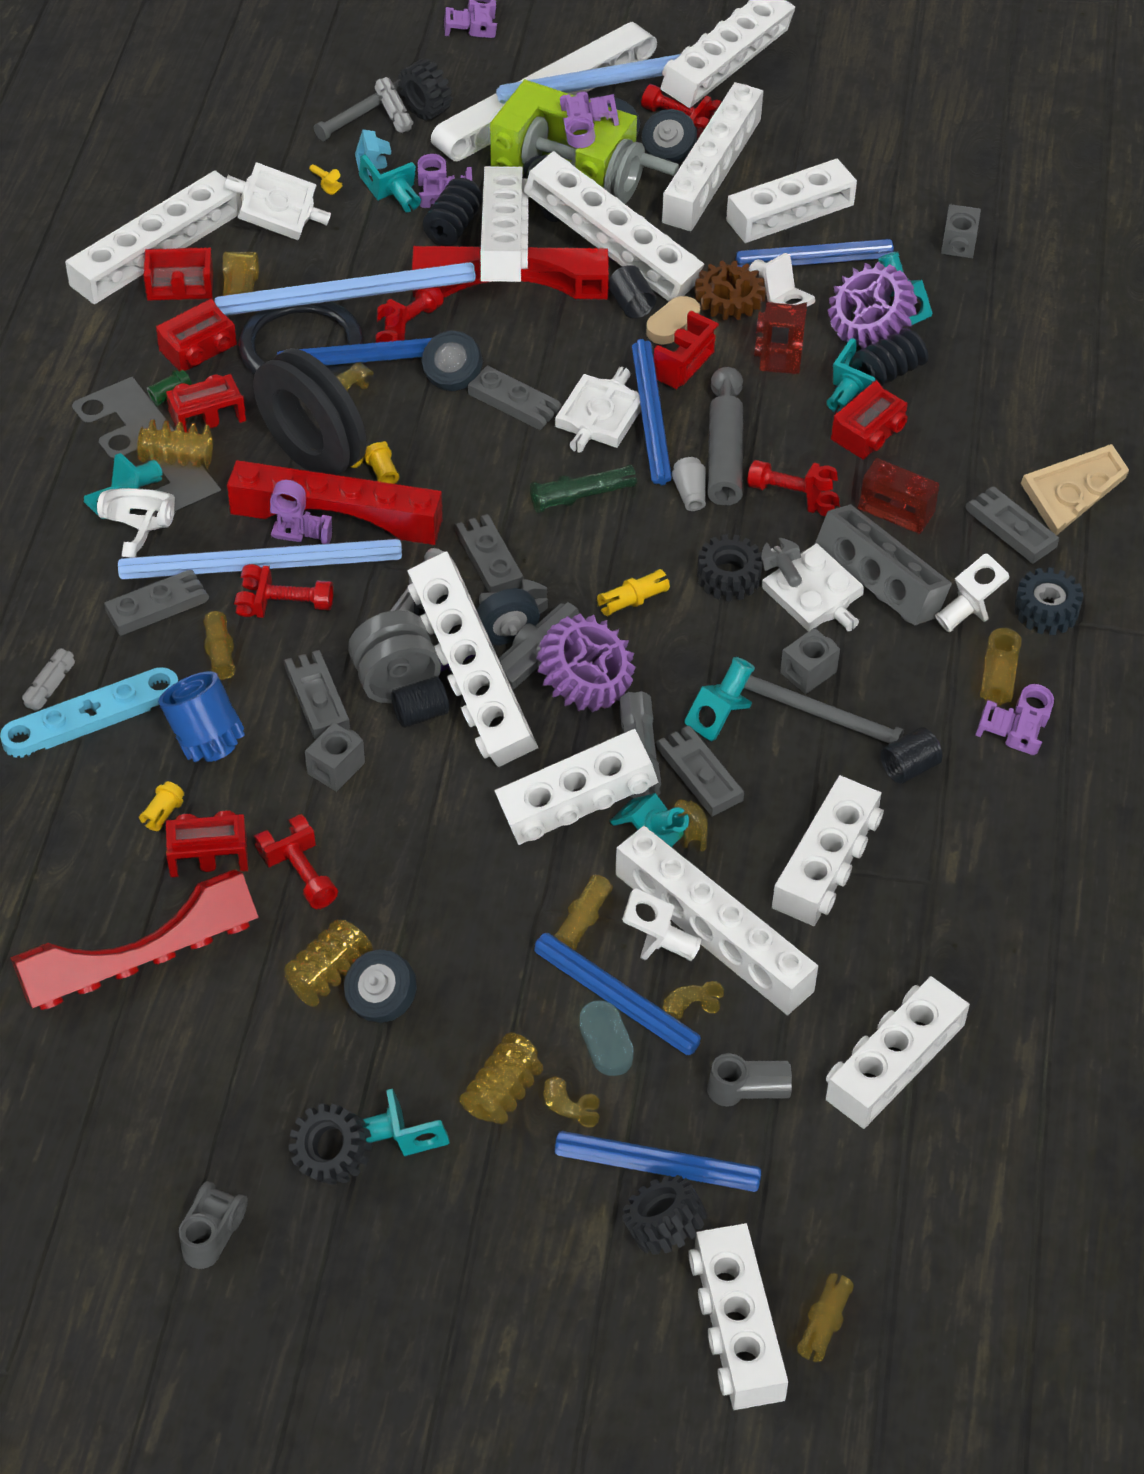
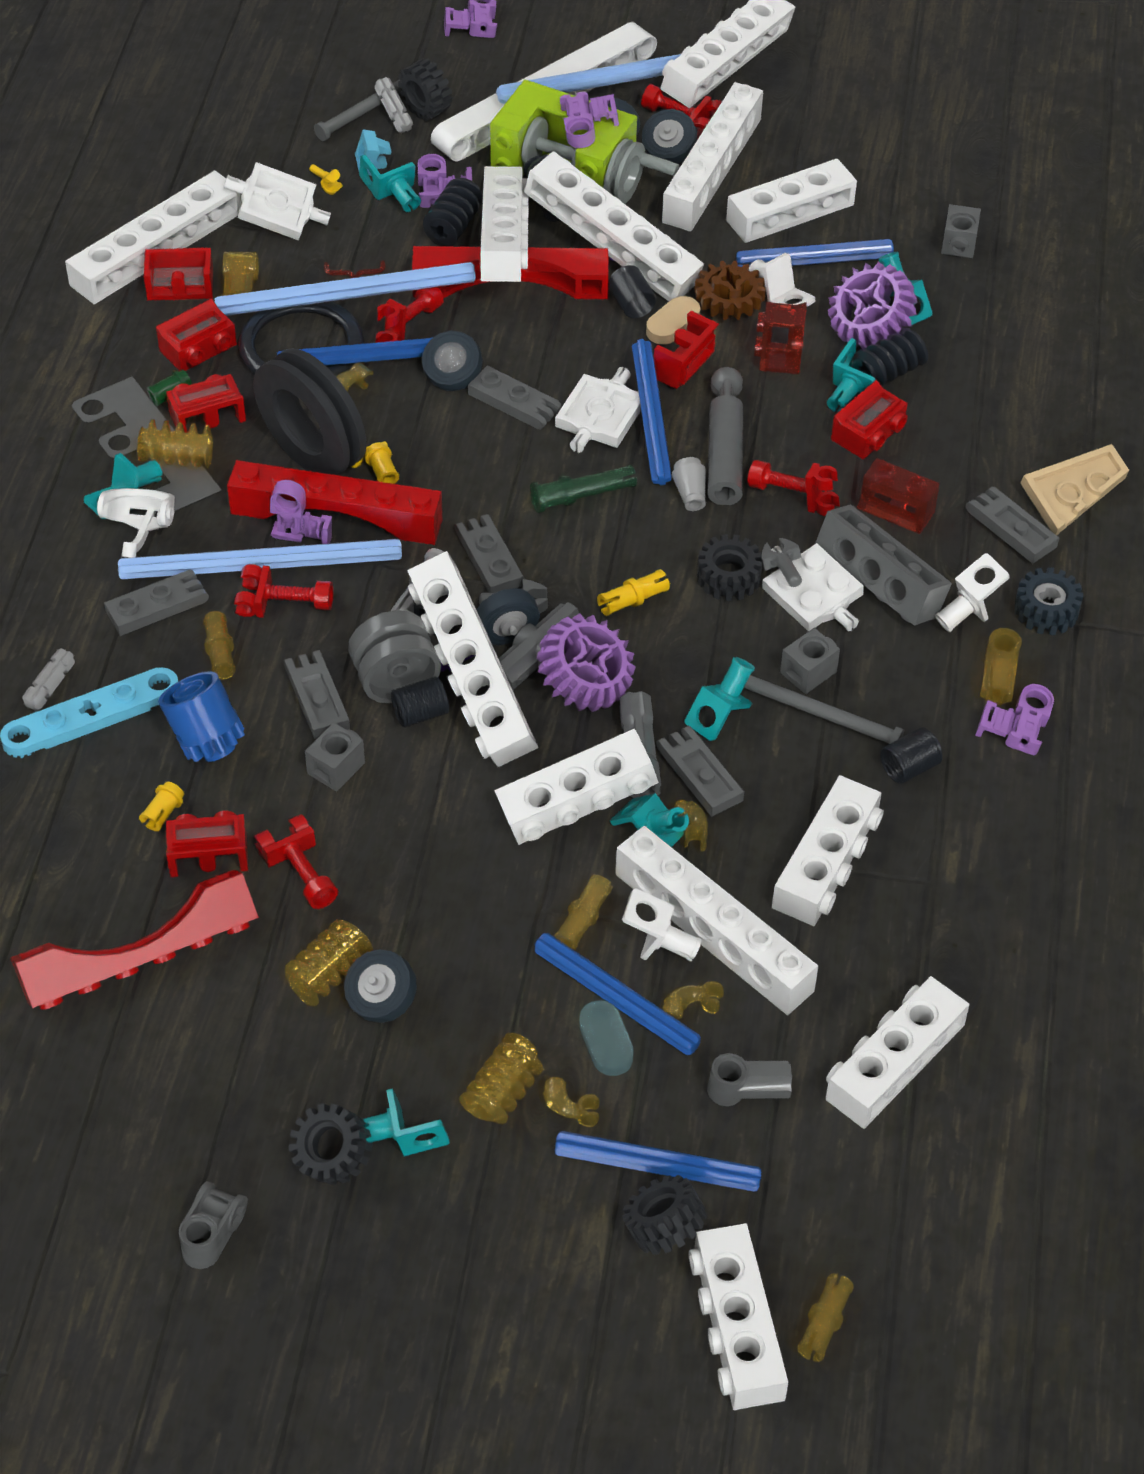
none -> clear red piece [324,260,385,279]

